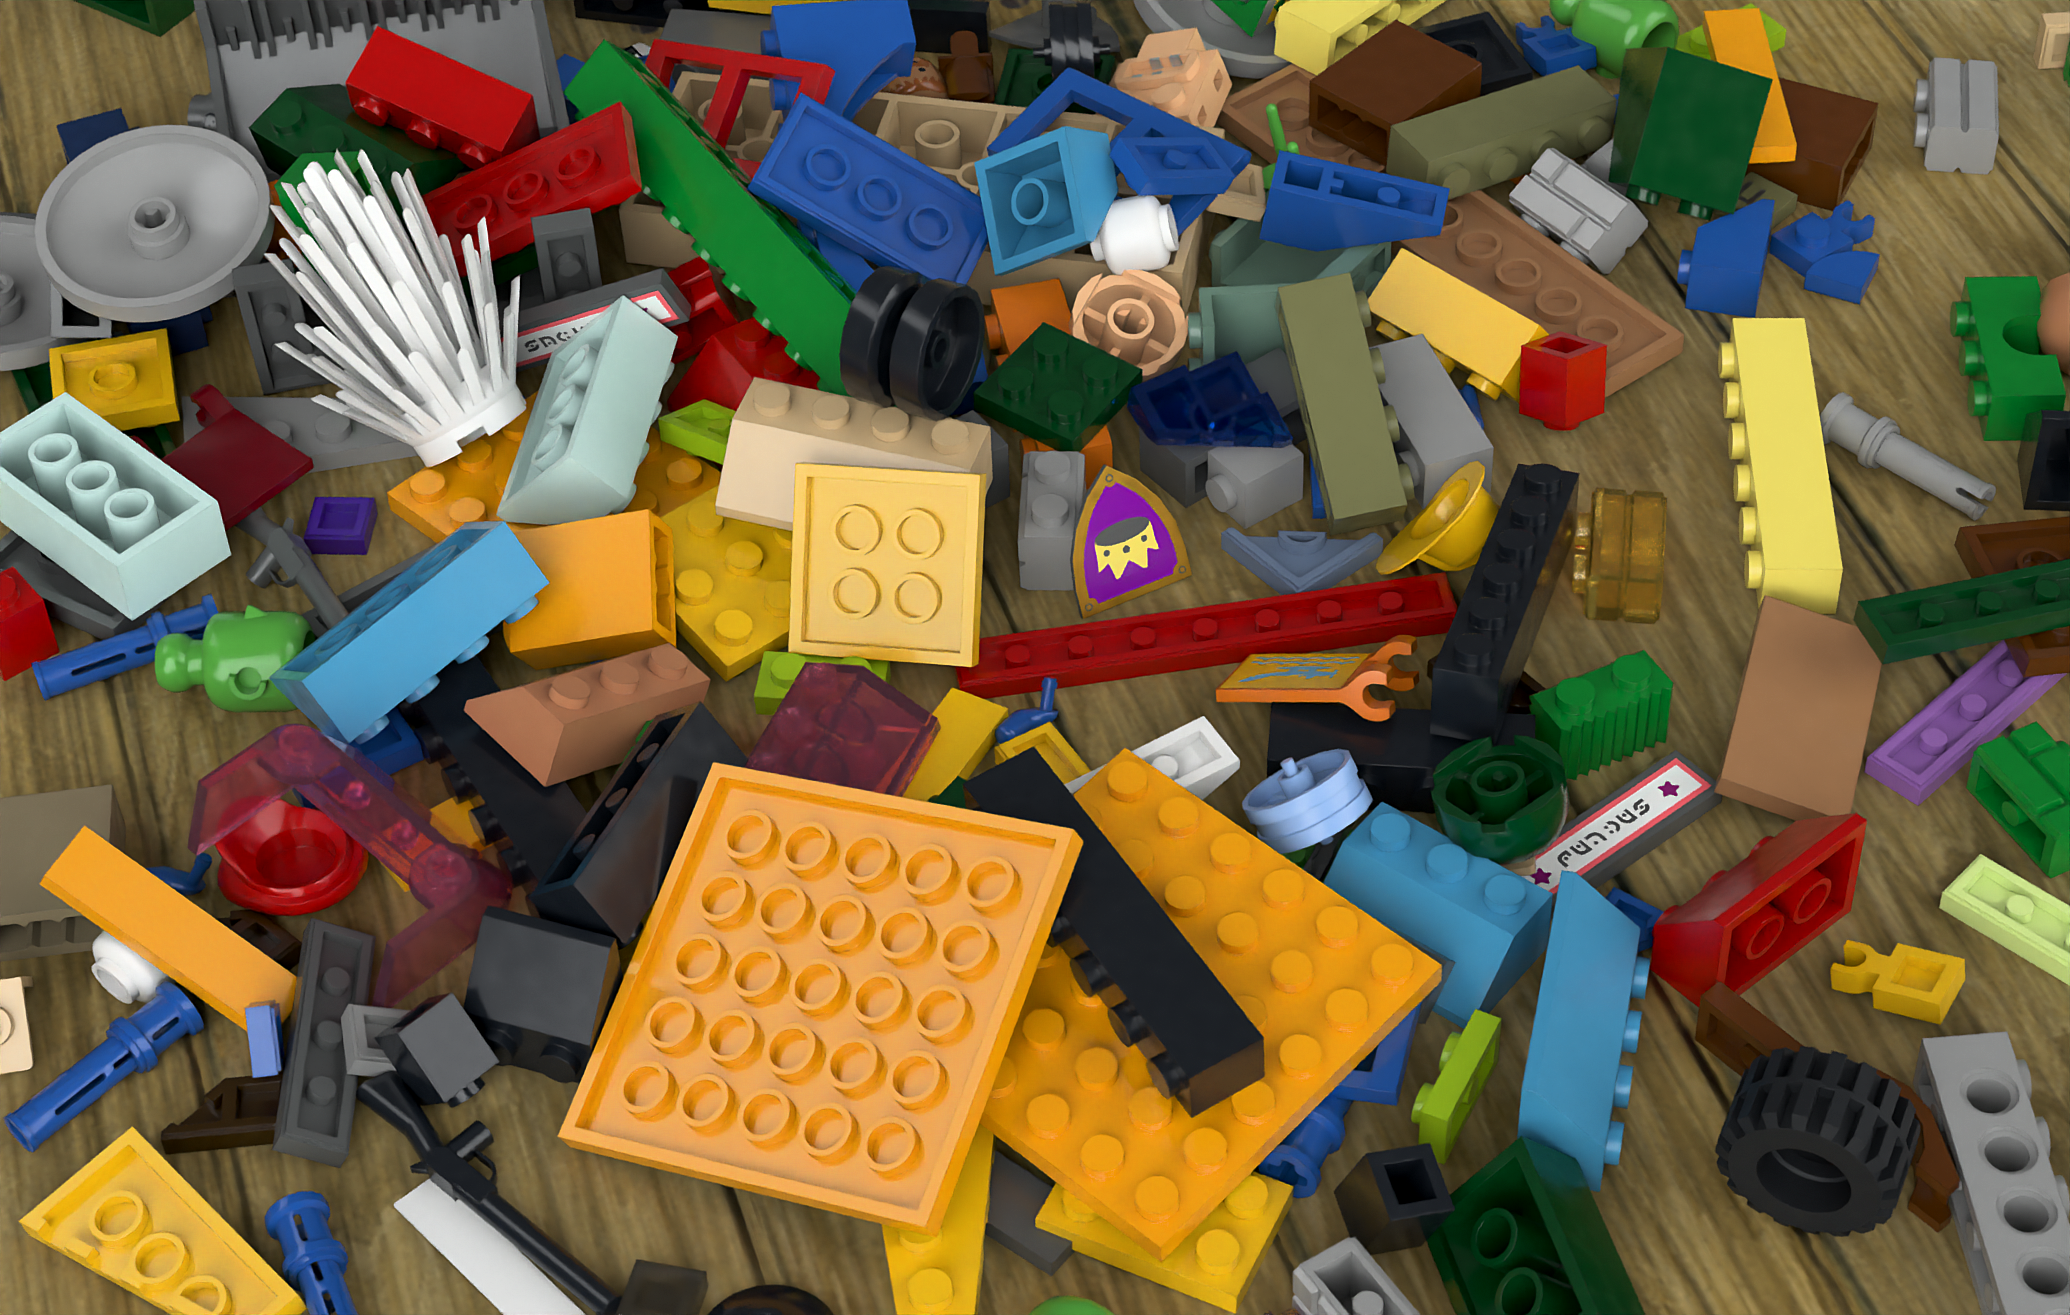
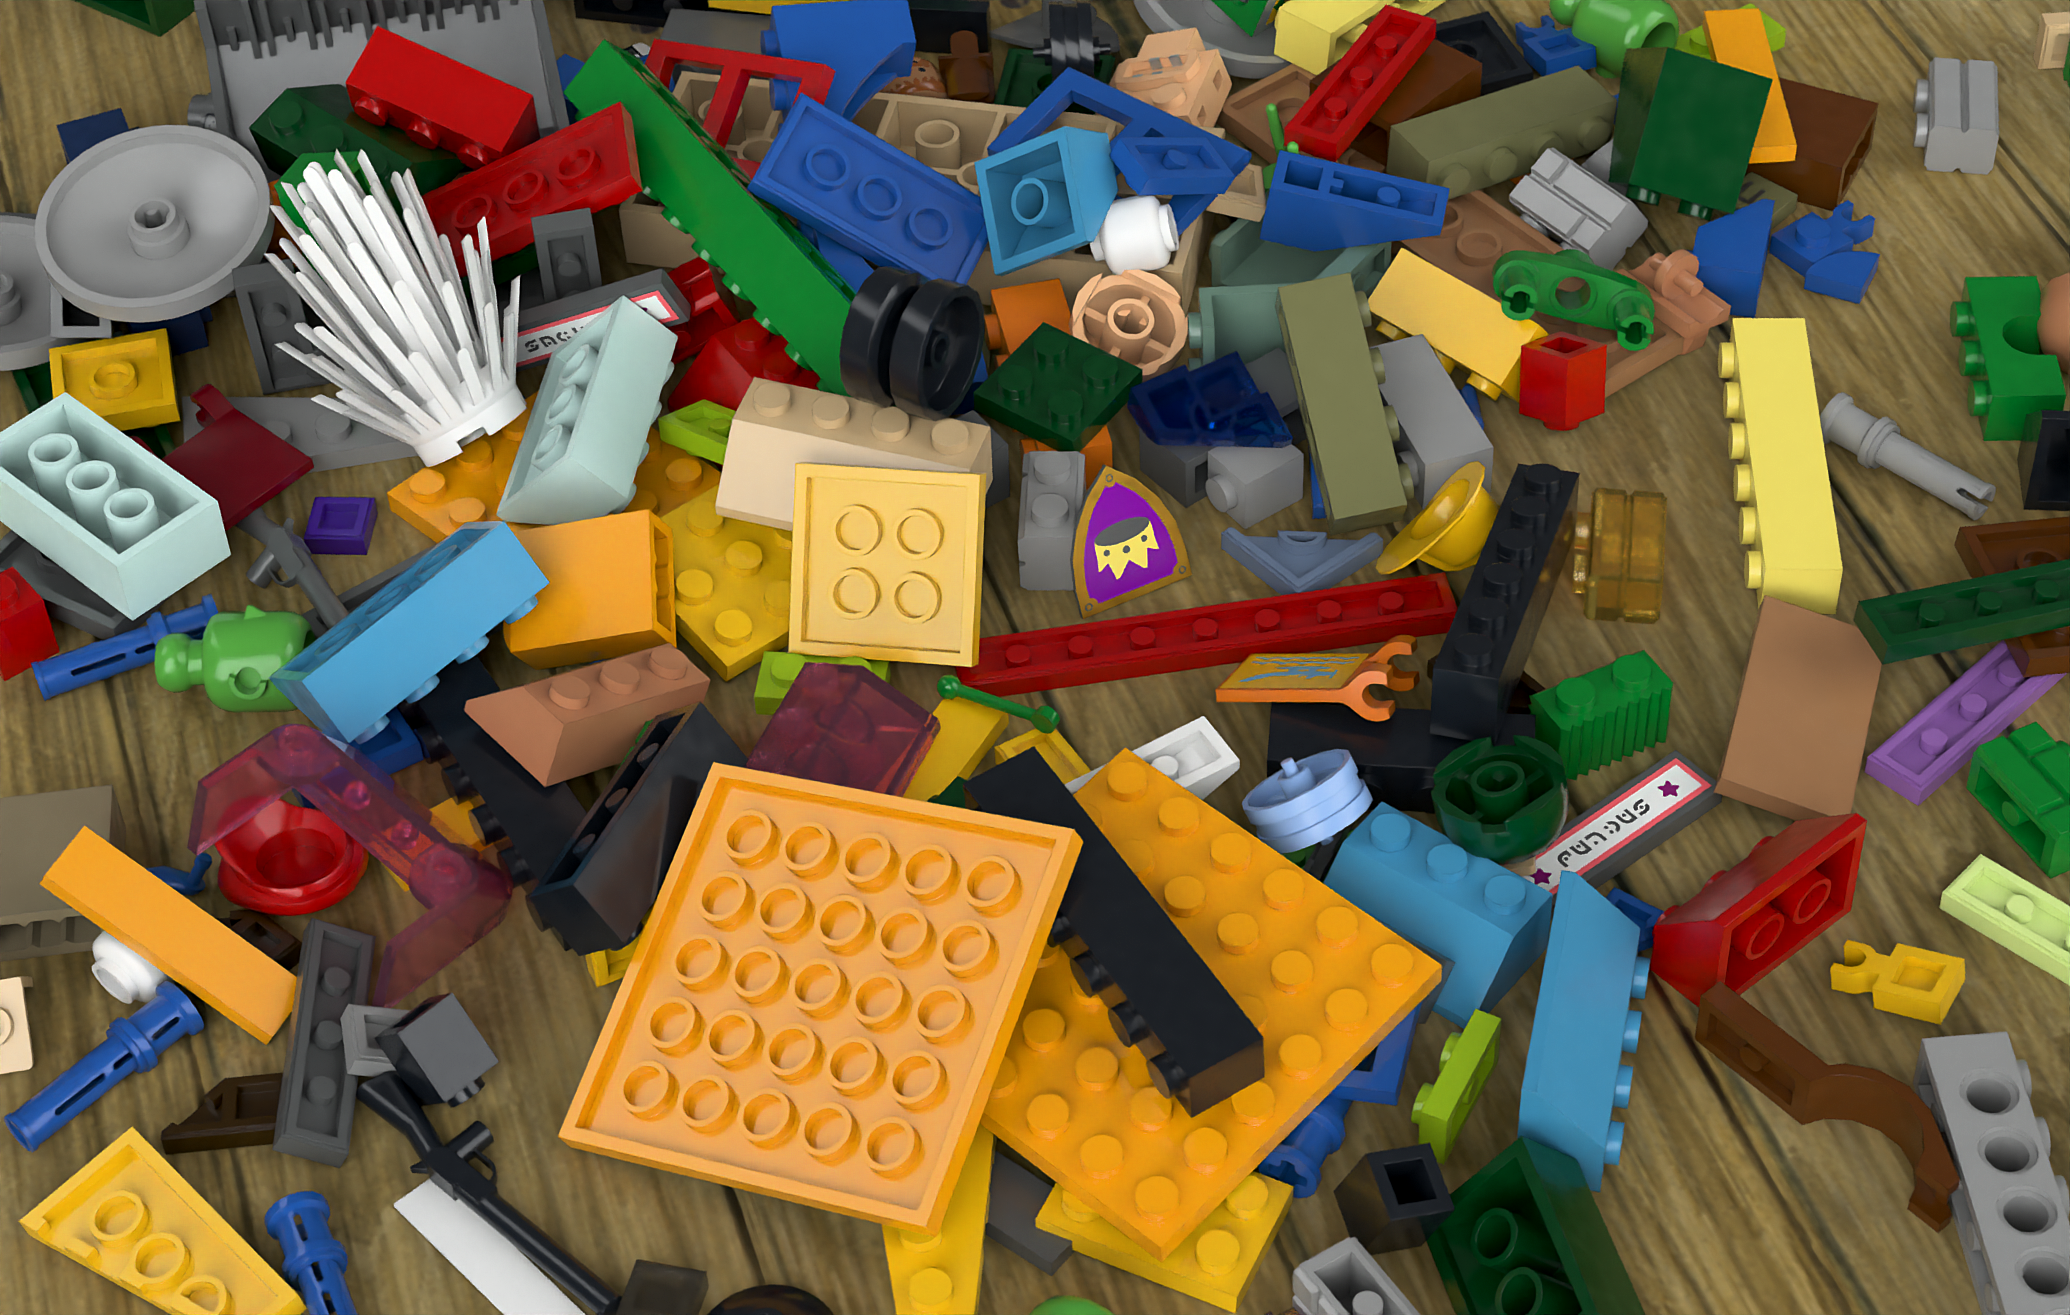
tile [245,1000,285,1078] -> none
black slope [463,905,623,1084] -> none
blue piece [995,677,1058,744] -> none
black tyre [1715,1046,1920,1237] -> none
none -> green hinge [936,674,1060,734]
none -> red plate [1284,5,1436,162]
none -> green connector [1492,249,1655,351]
none -> nougat hips [1615,249,1731,355]

